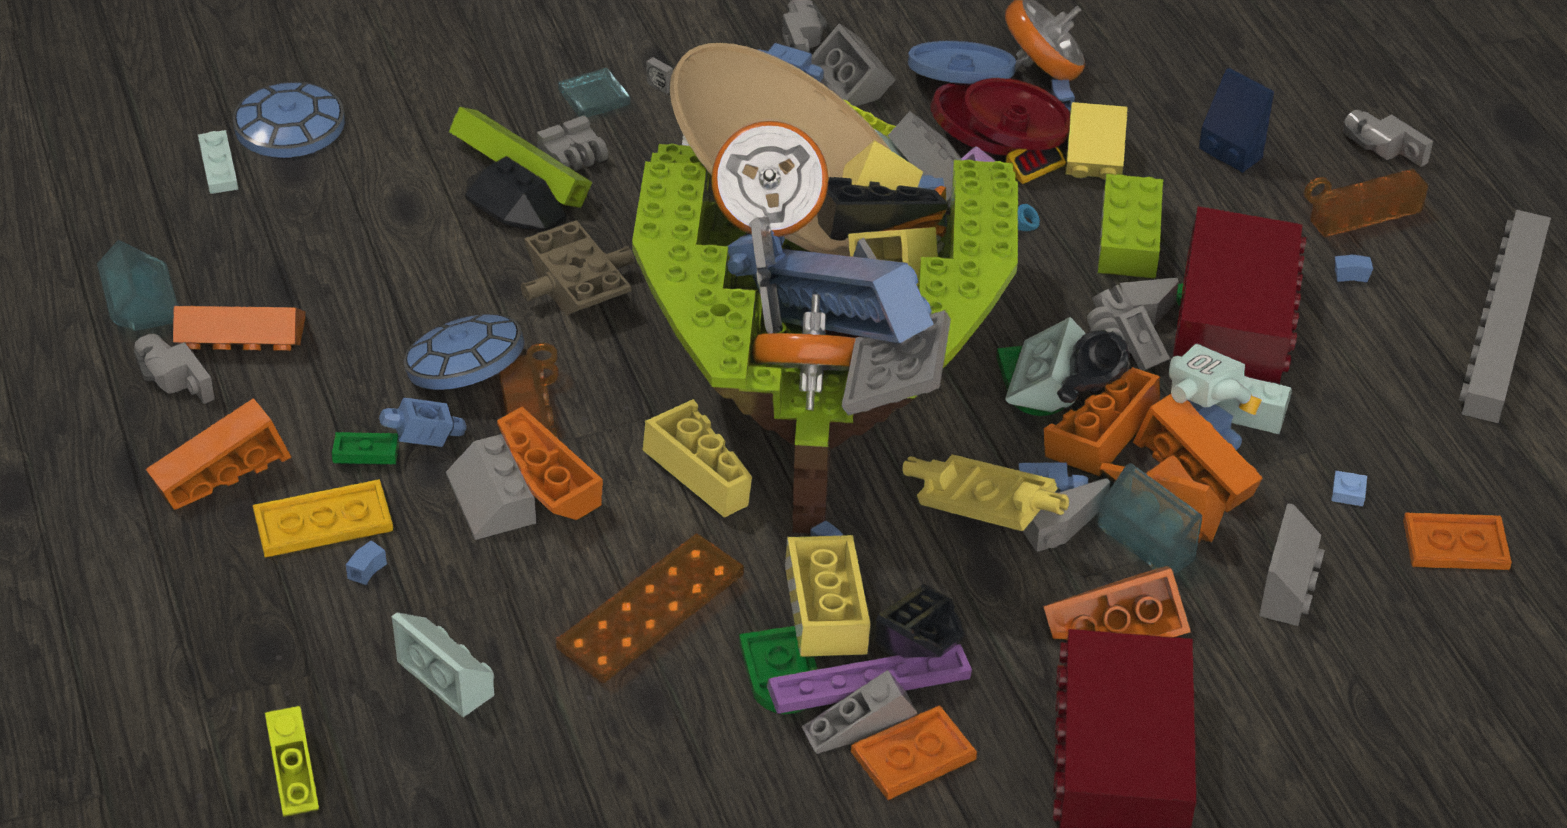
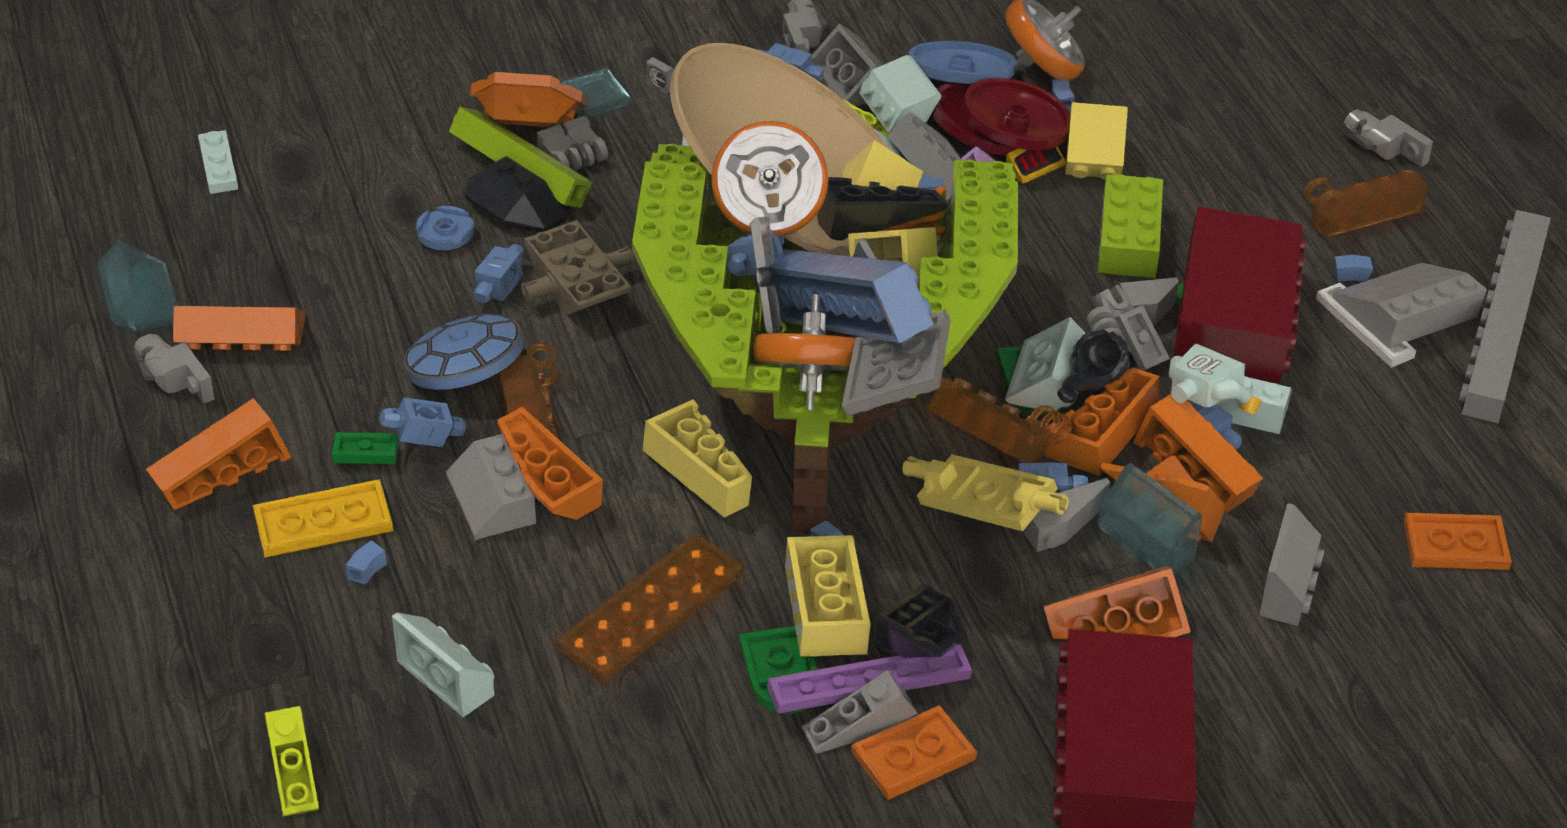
medium blue dish [233,82,345,158] -> none
dark azure piece [1018,204,1040,231] -> none
dark blue slope [1198,68,1274,173] -> none
light blue plate [1331,471,1367,506] -> none
none -> medium blue plate [416,206,474,250]
none -> orange piece [470,72,589,128]
none -> medium blue piece [474,244,524,303]
none -> light aqua slope [859,55,942,133]
none -> clear orange hinge [926,377,1071,463]
none -> white tile [1316,283,1416,368]
none -> light grey slope [1332,263,1487,348]

